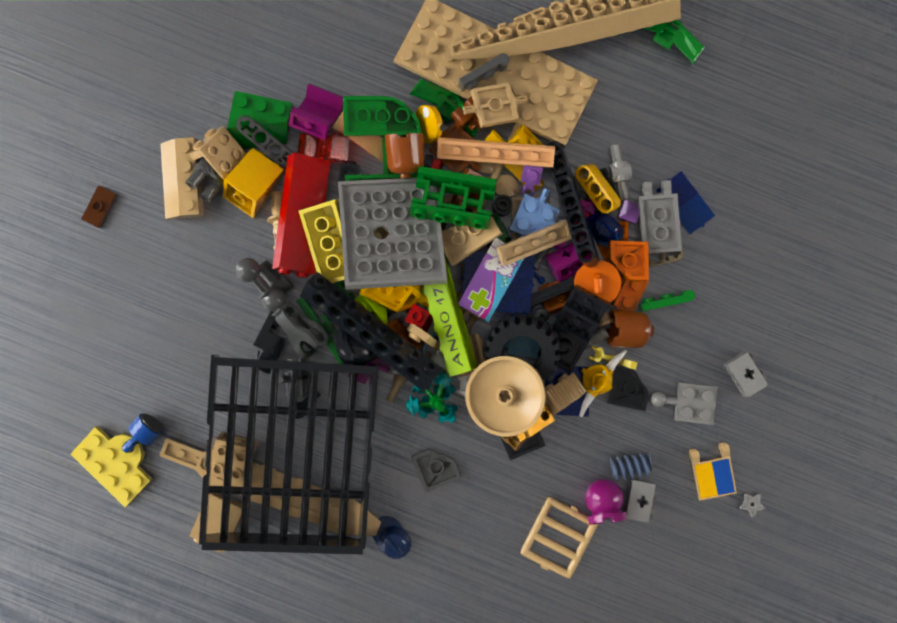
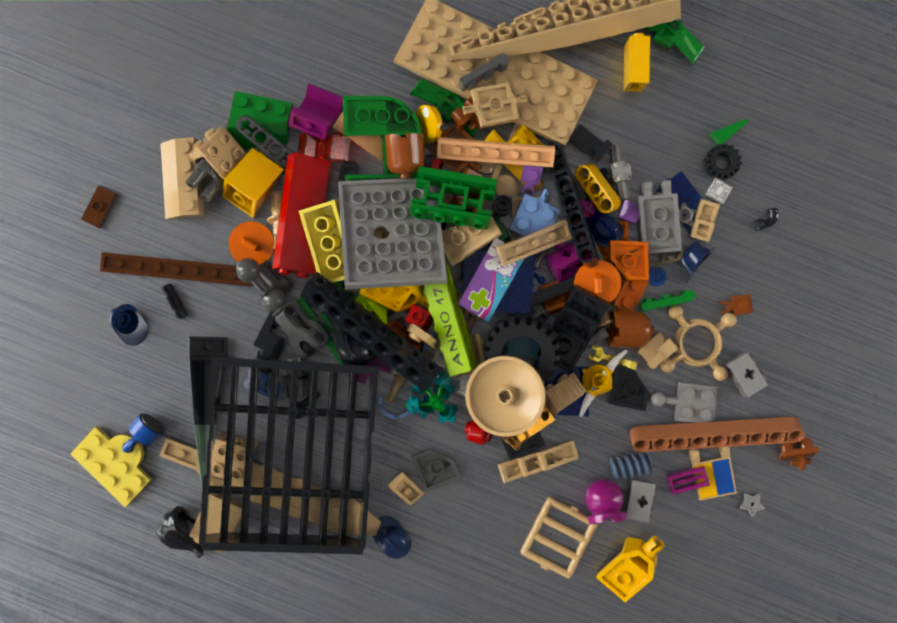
none -> reddish brown tile [99,252,252,287]
none -> dark blue piece [109,304,148,346]
none -> black piece [156,506,204,558]
none -> black axle [161,284,188,319]
none -> black plate [187,336,228,489]
none -> orange shield [229,221,274,265]
none -> dark blue slope [243,368,286,401]
none -> light blue helmet [379,395,414,419]
none -> tan slope [388,472,425,506]
none -> red head [464,419,493,445]
none -> tan slope [497,440,579,483]
none -> black bracket [569,124,613,163]
none -> yellow plate [596,535,664,602]
none -> yellow brick [623,33,650,92]
none -> nougat beam [629,417,805,452]
none -> tan piece [636,331,678,369]
none -> blue tile [648,267,667,287]
none -> tan piece [660,304,737,381]
none -> magenta tile [667,465,710,495]
none -> light grey plate [679,202,697,226]
none -> dark blue piece [682,241,715,284]
none -> tan slope [690,199,720,242]
none -> black tyre [704,144,742,180]
none -> white tile [705,178,733,205]
none -> green piece [709,119,749,145]
none -> dark orange plate [717,294,753,315]
none -> black arm [753,208,779,231]
none -> dark orange hips [779,438,819,471]

